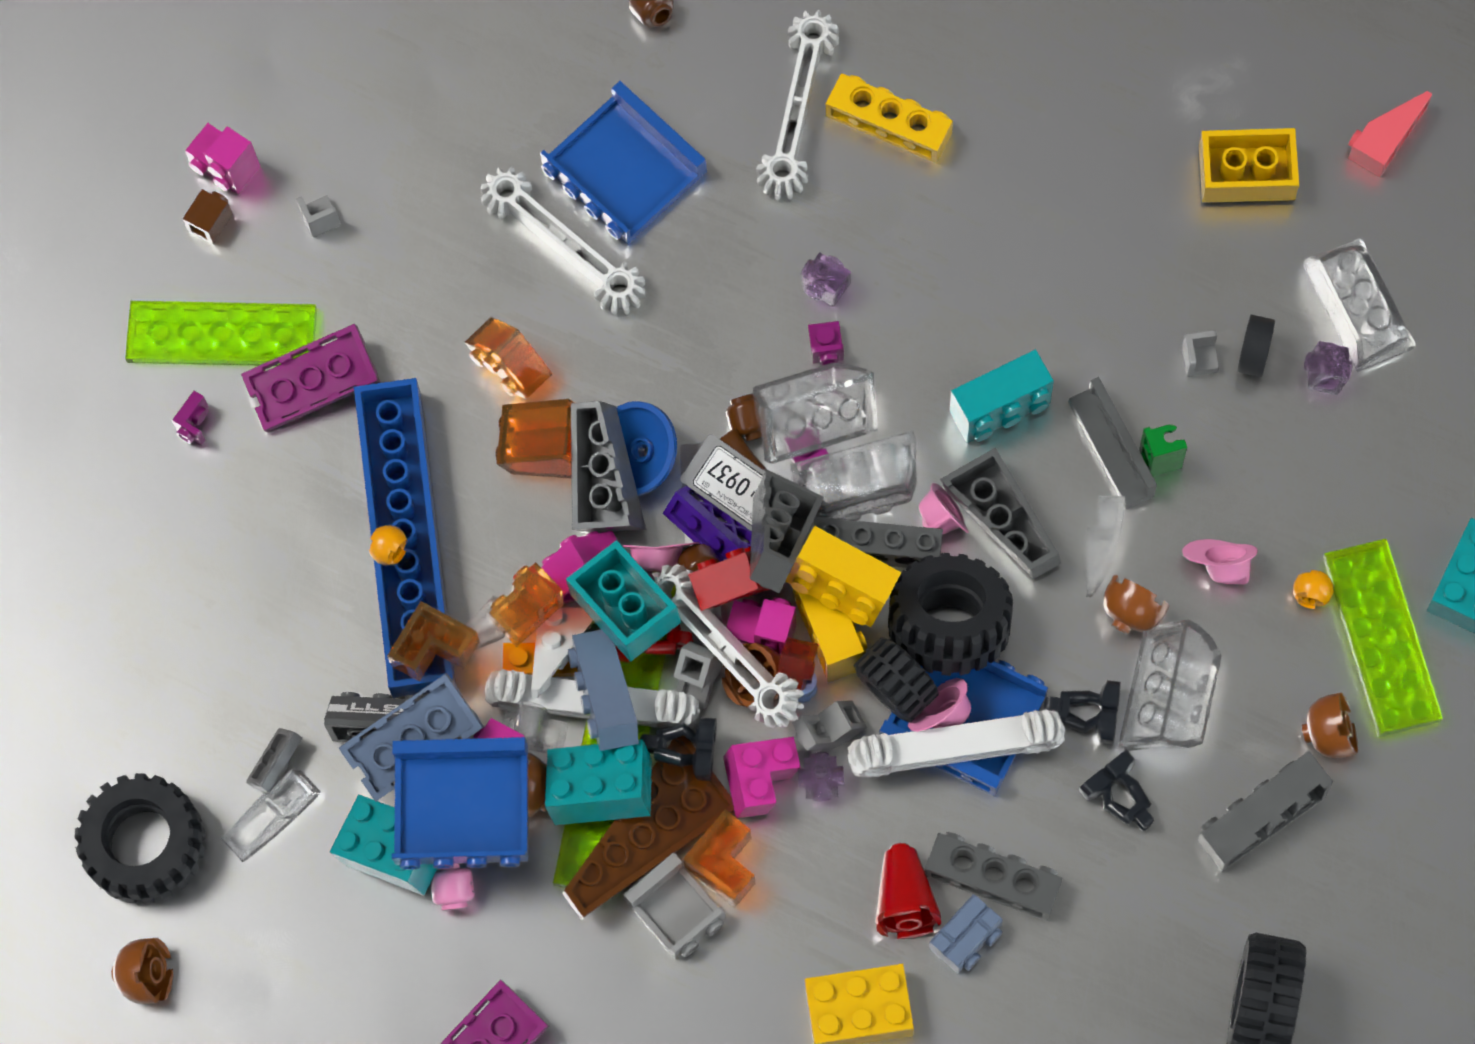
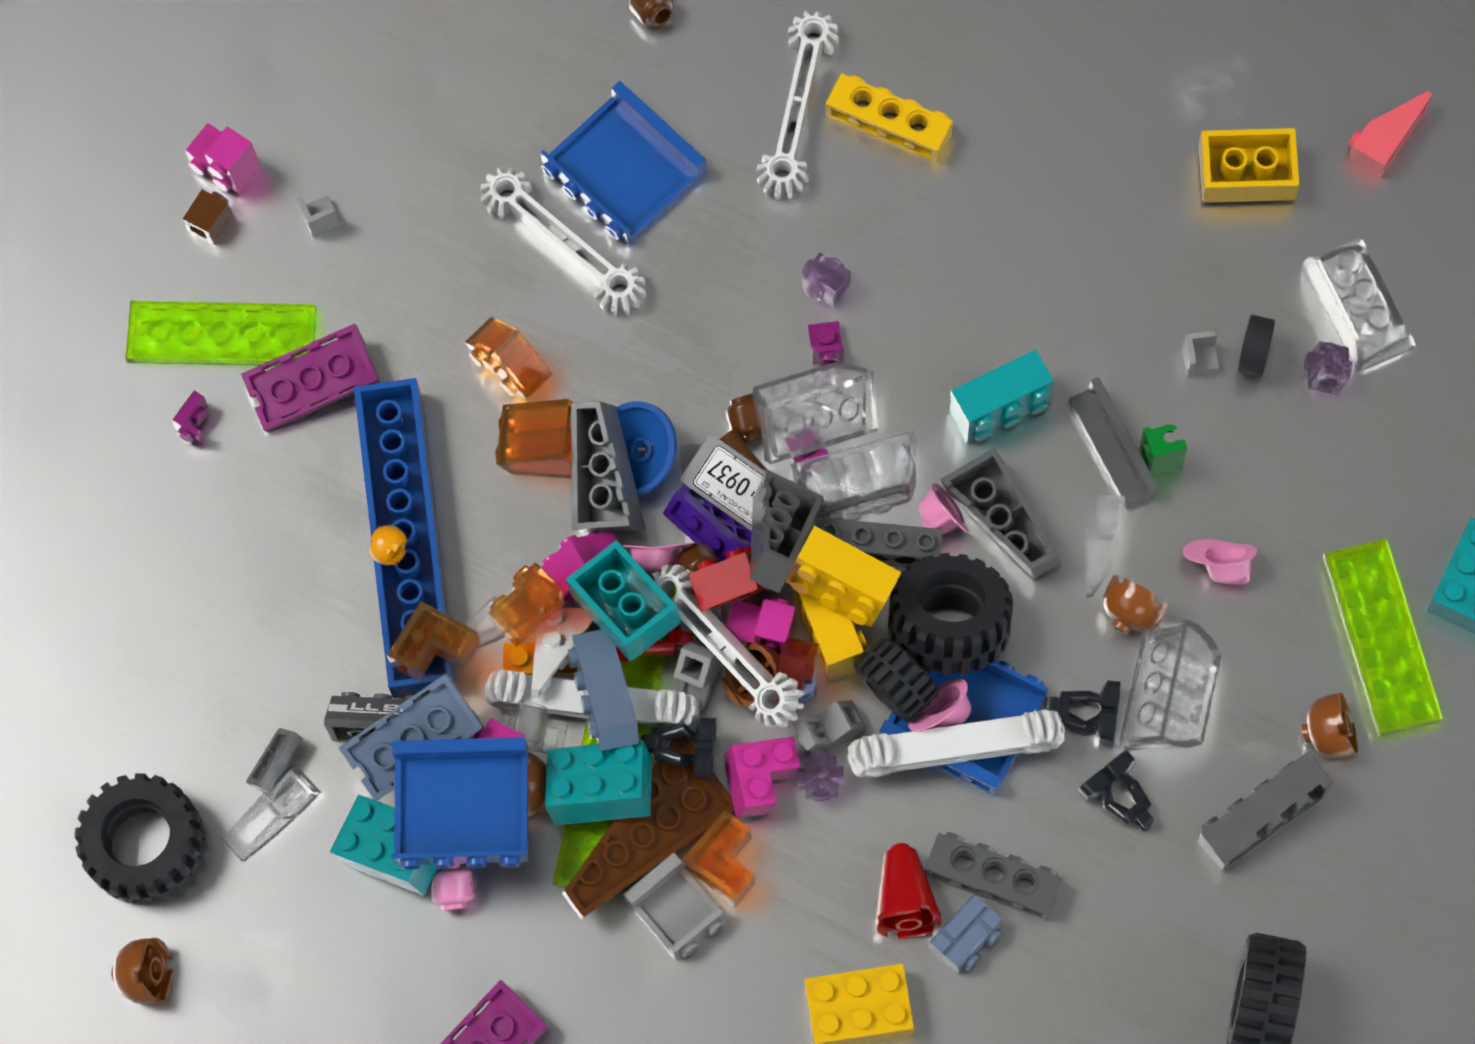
light orange piece [1293,570,1334,609] -> none

